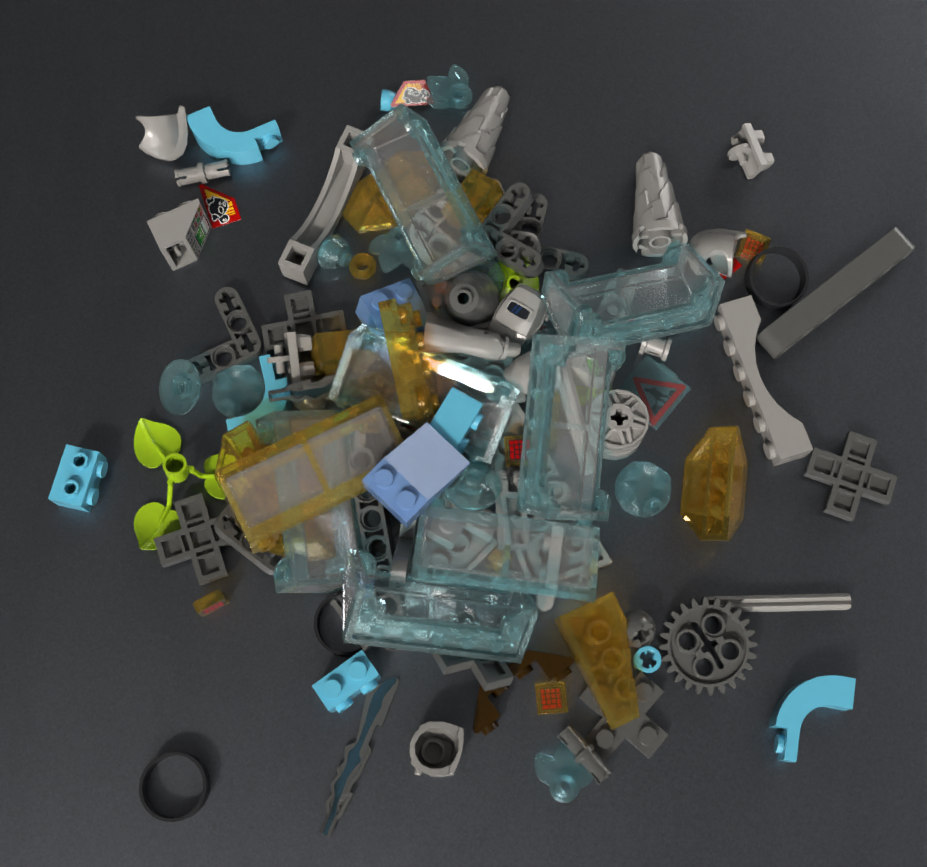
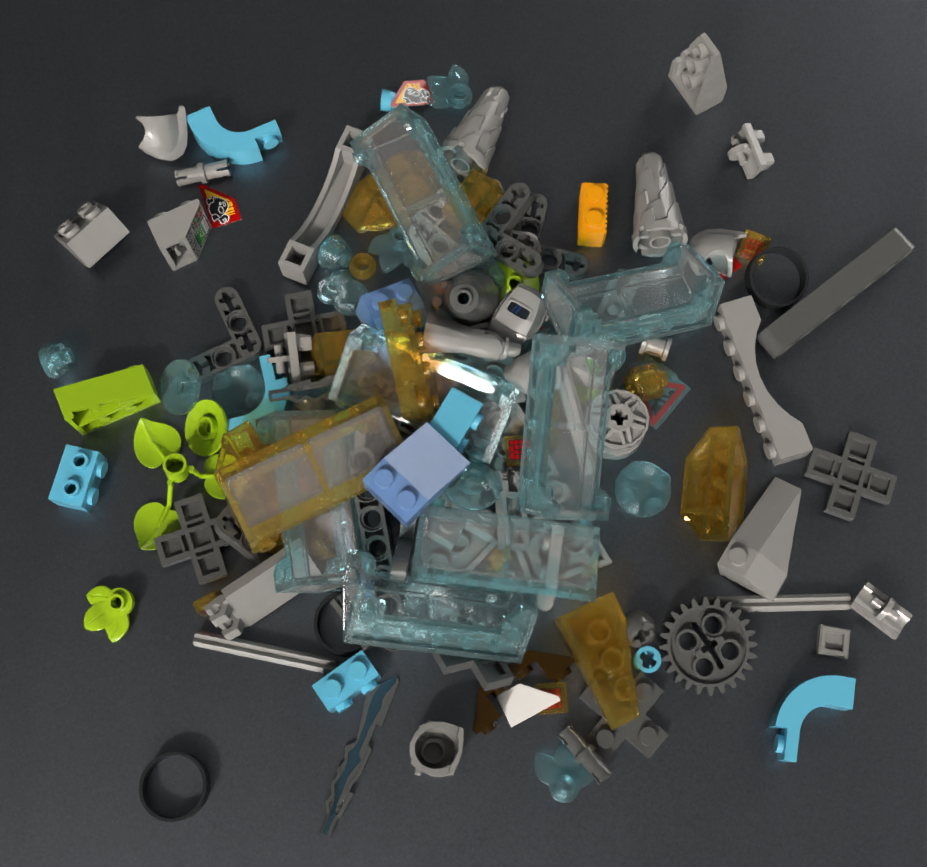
none -> clear light blue cone [38,343,75,380]
none -> lime wedge [53,364,161,435]
none -> light grey slope [54,201,130,268]
none -> lime plate [84,585,135,643]
none -> lime dish [185,399,228,456]
none -> light grey axle [193,630,338,674]
none -> light grey tile [203,539,323,641]
none -> clear light blue plate [317,269,369,316]
none -> white sticker [497,684,561,727]
none -> light orange brick [577,182,609,247]
none -> clear yellow head [623,363,668,402]
none -> light grey wedge [668,32,727,115]
none -> light grey wedge [717,477,802,601]
none -> light grey tile [815,624,851,660]
none -> light grey hips [849,582,913,640]

